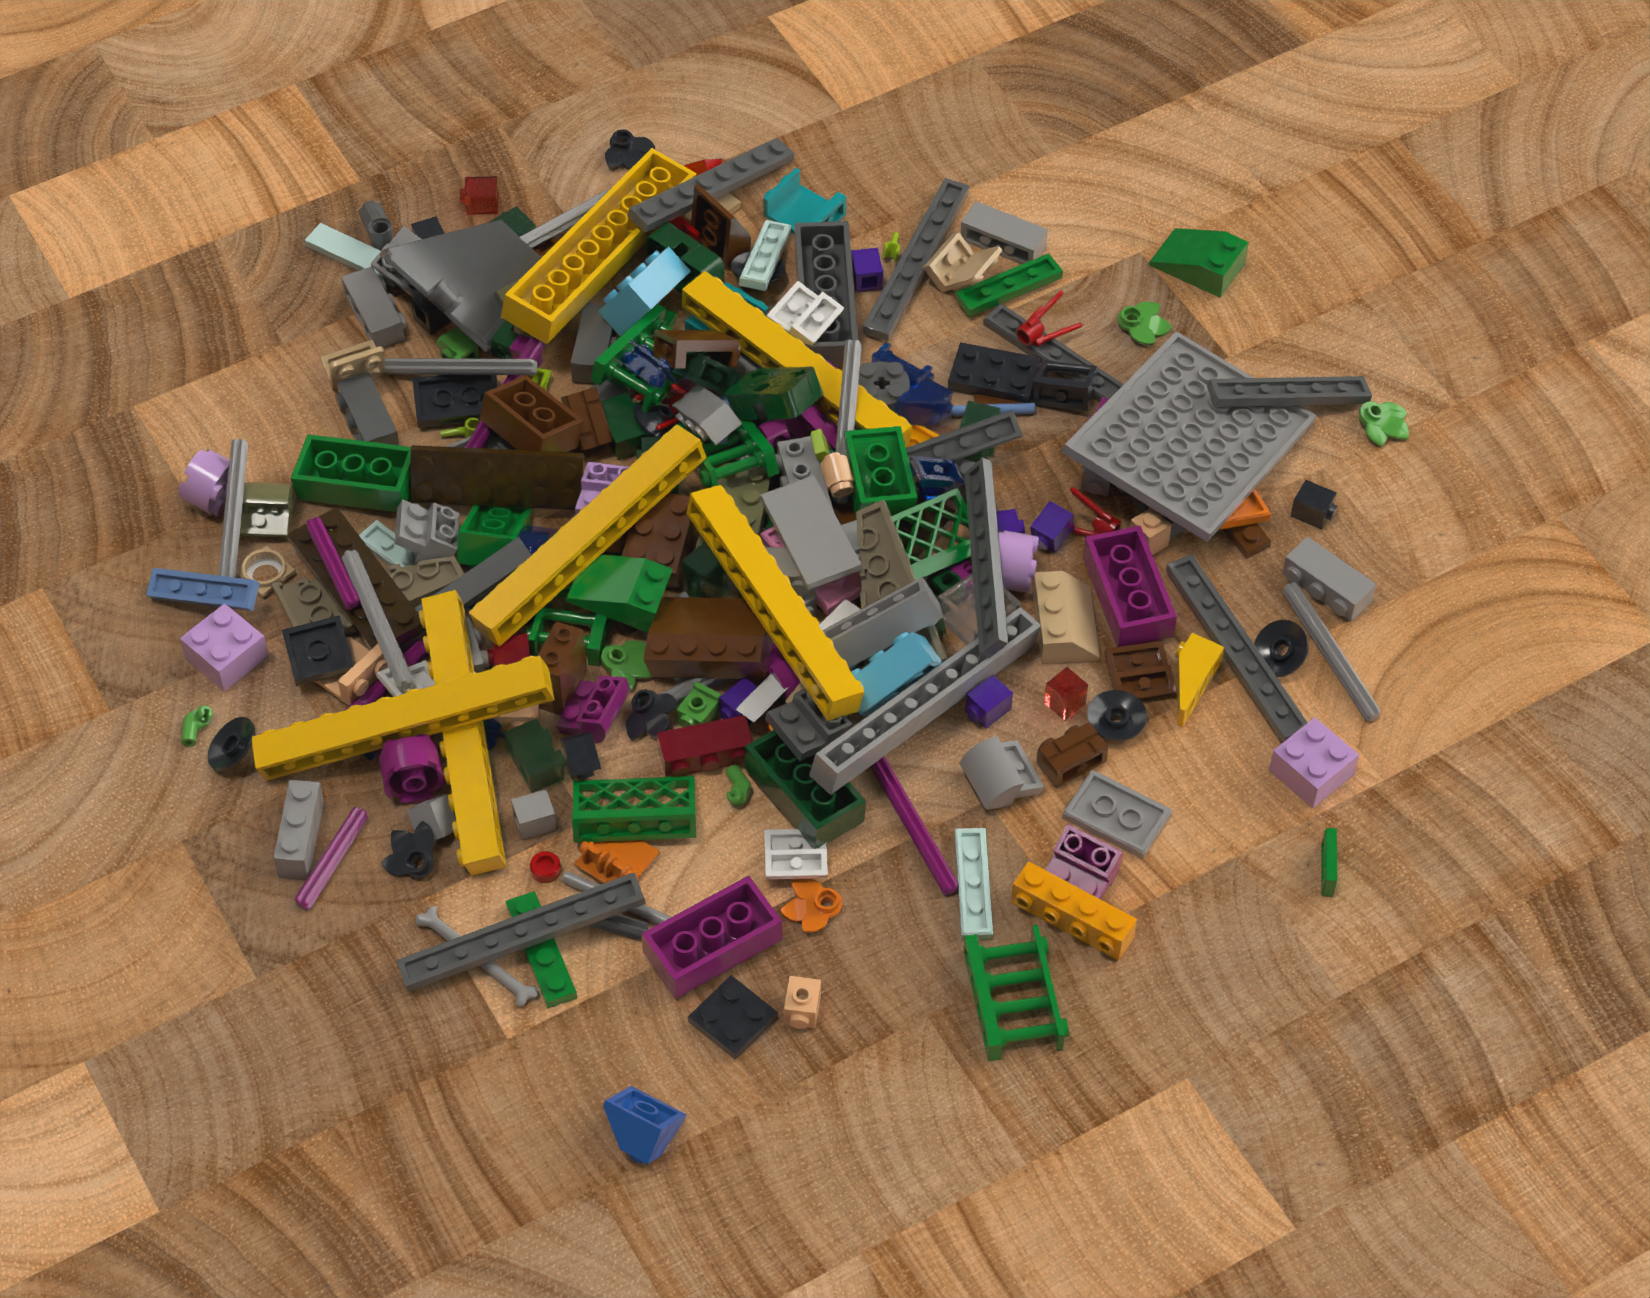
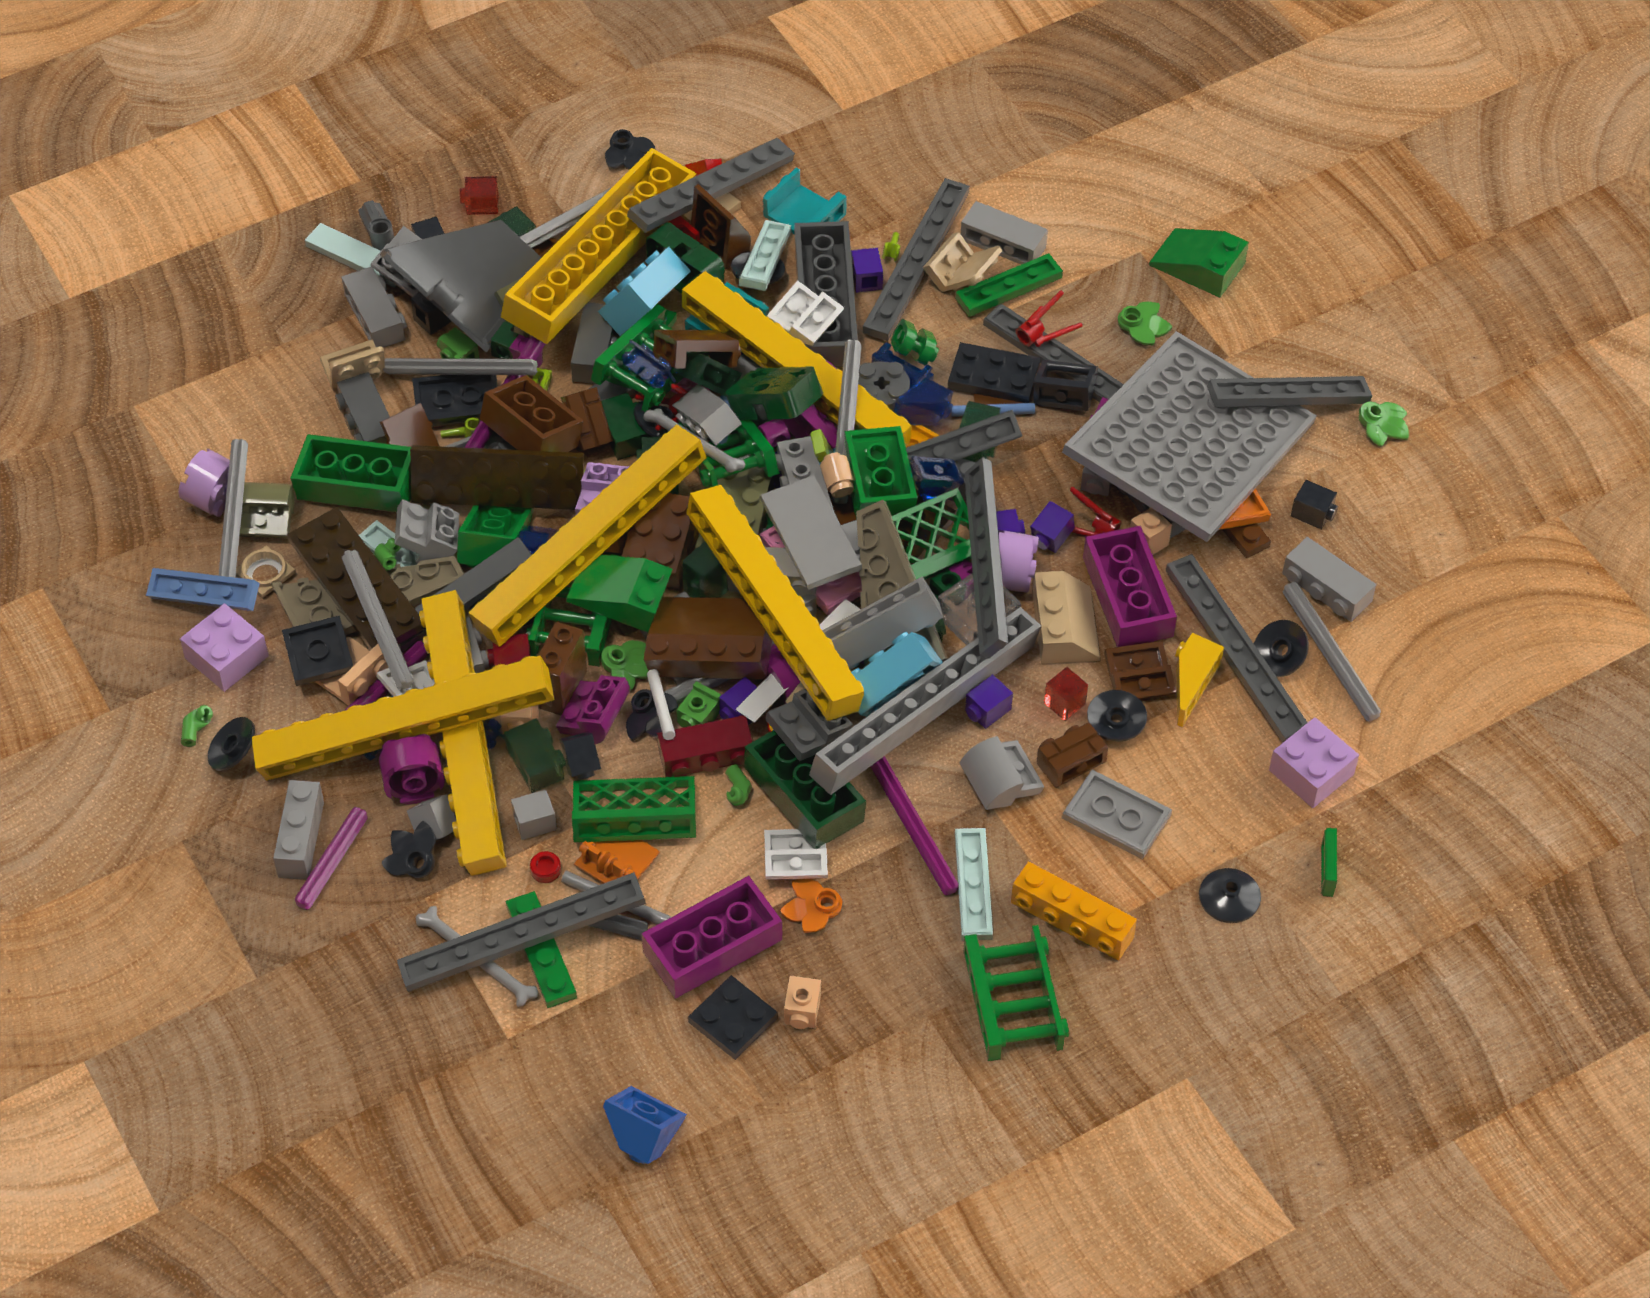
magenta axle [306,517,361,610] -> none
brick [1046,824,1123,900] -> none
none -> bright green arm [374,538,401,570]
none -> reddish brown piece [380,403,439,447]
none -> light grey piece [643,409,745,472]
none -> white bar [647,669,675,740]
none -> green brick [891,319,939,366]
none -> black dish [1199,868,1261,923]

